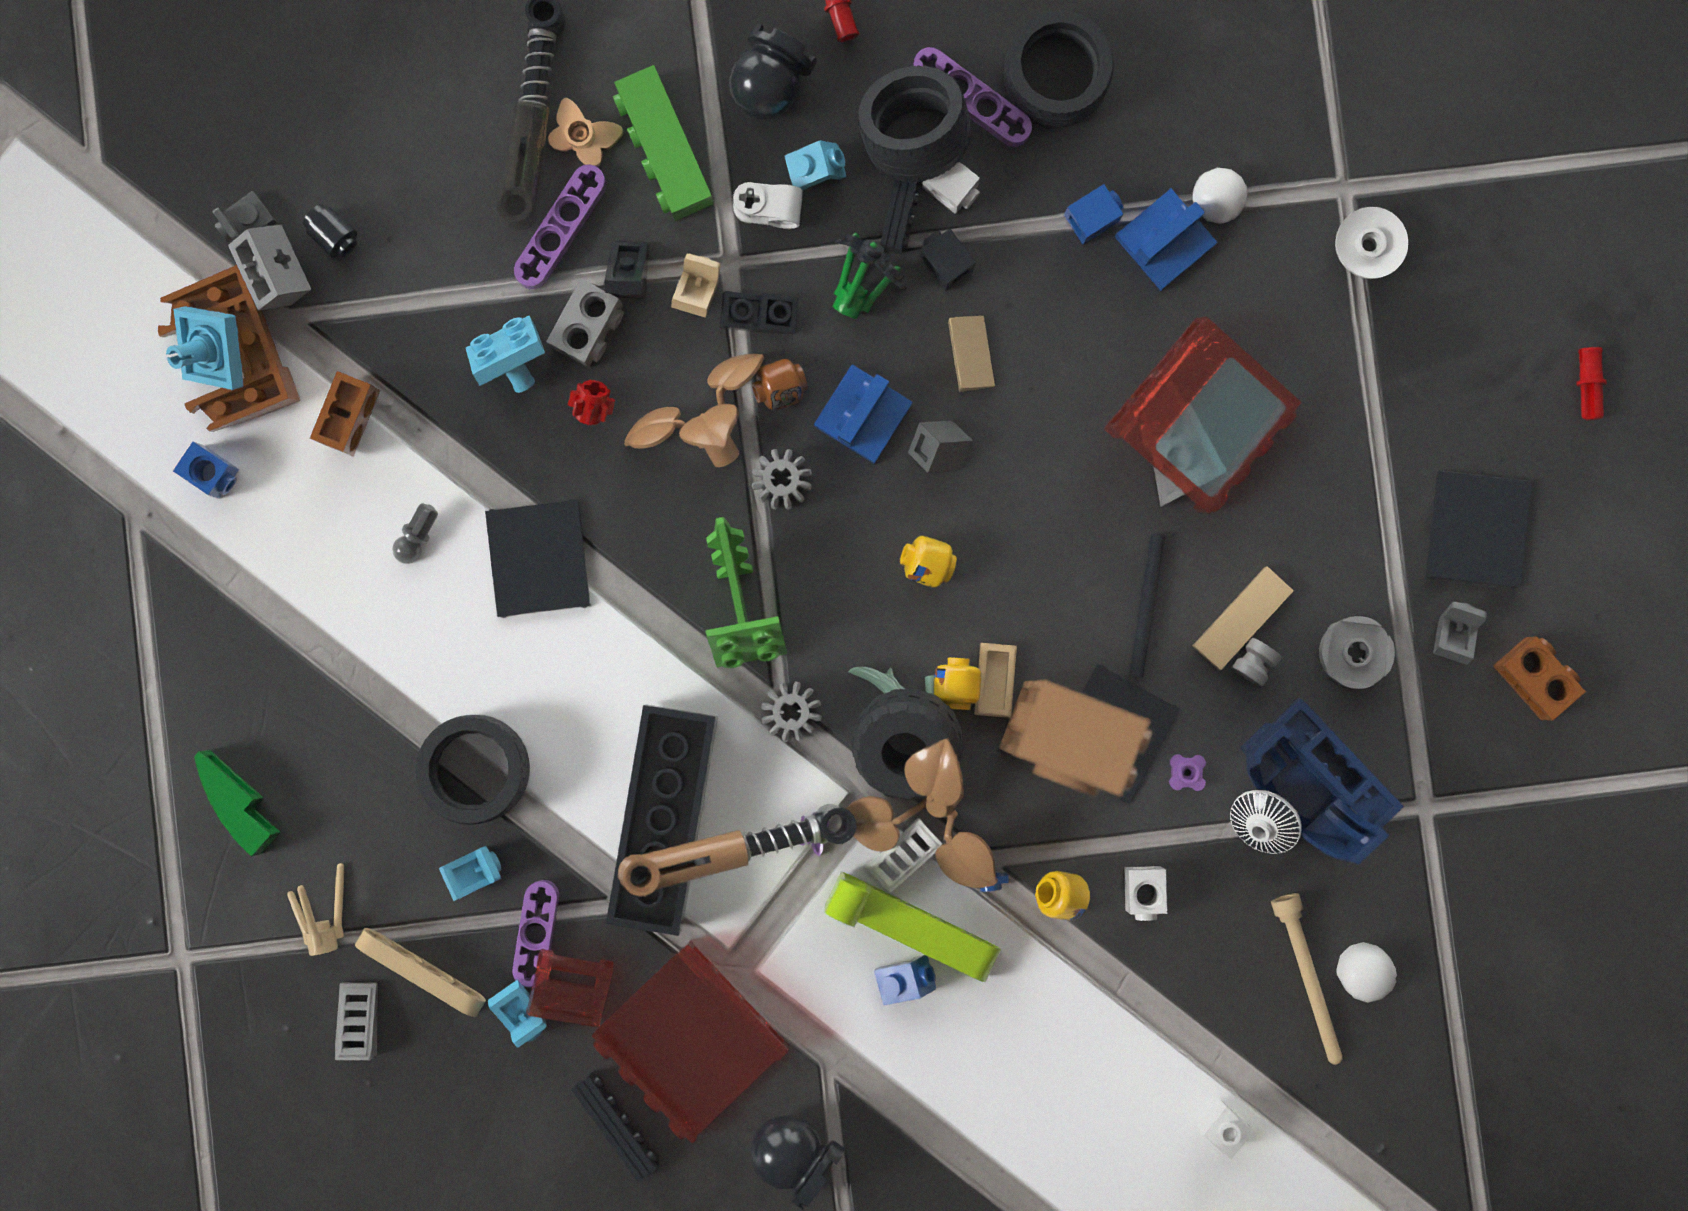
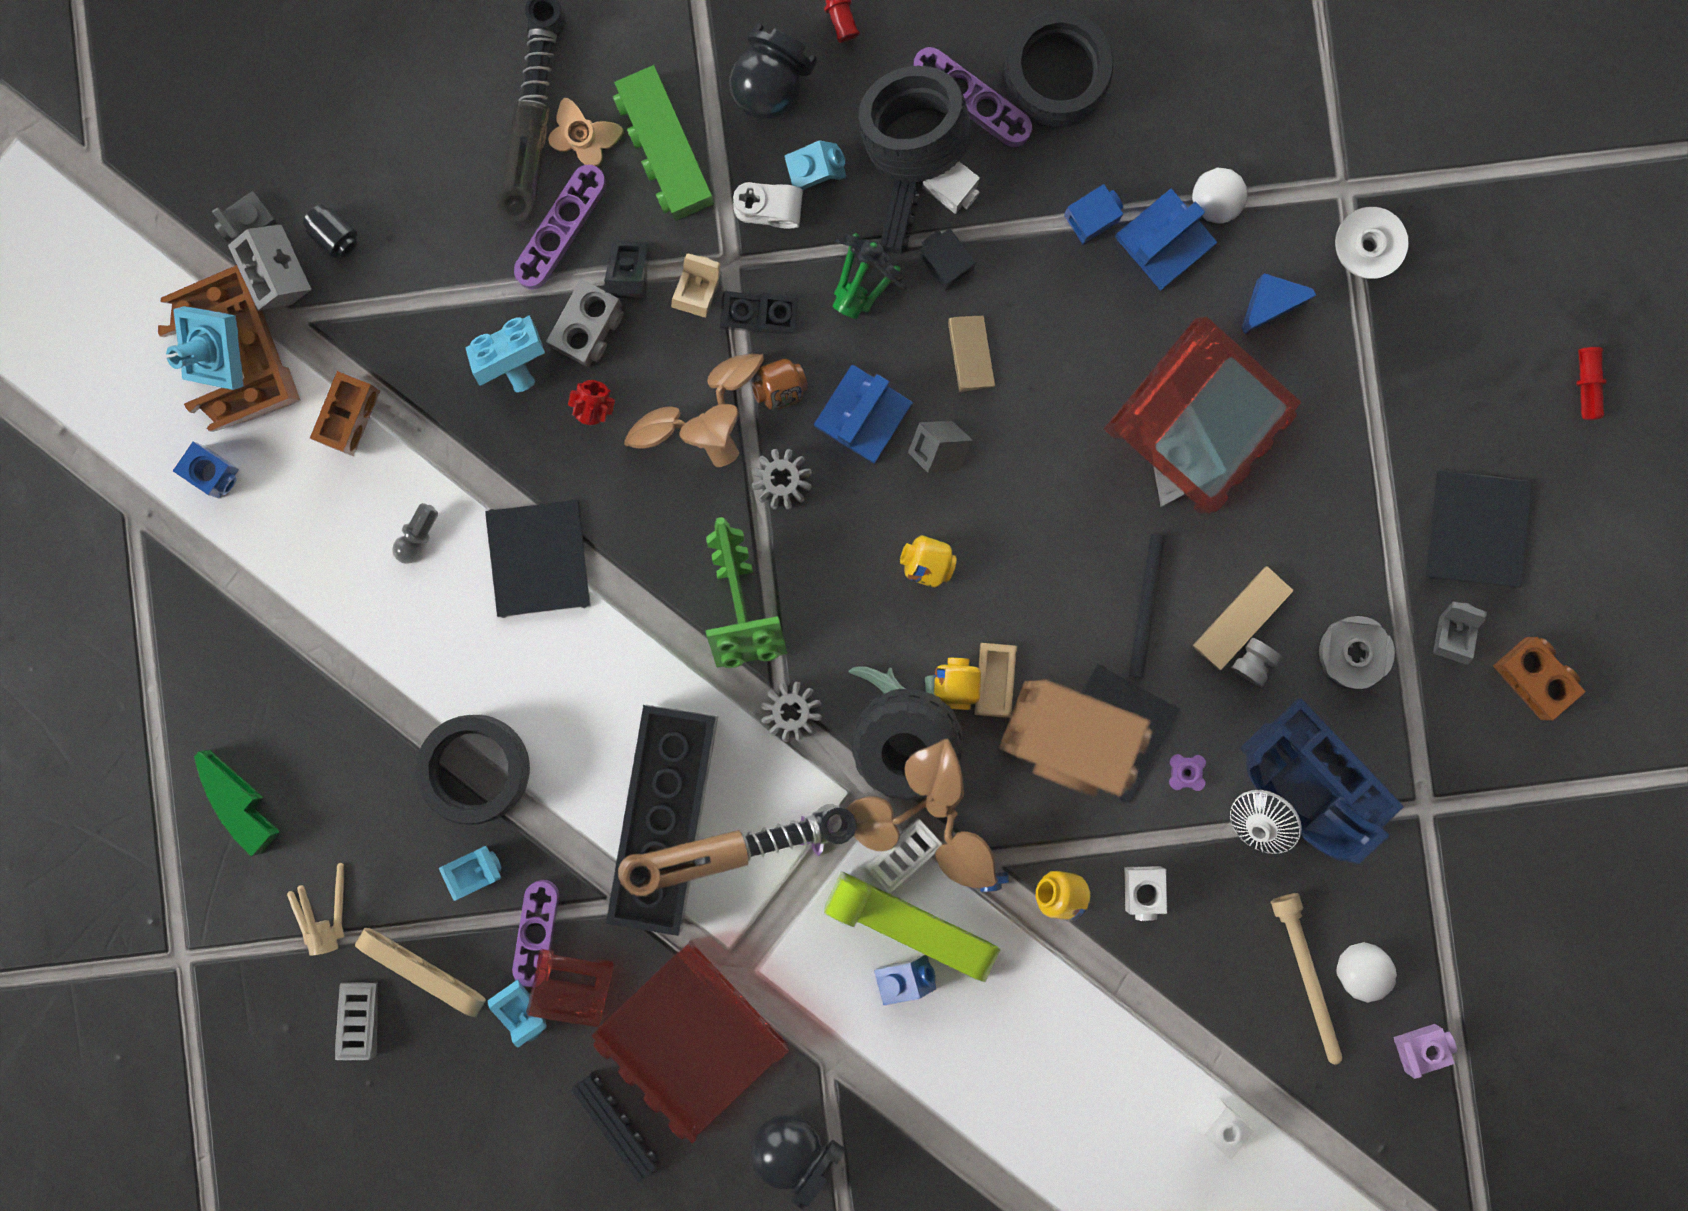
none -> blue slope [1242,273,1316,334]
none -> lavender brick [1393,1024,1457,1079]

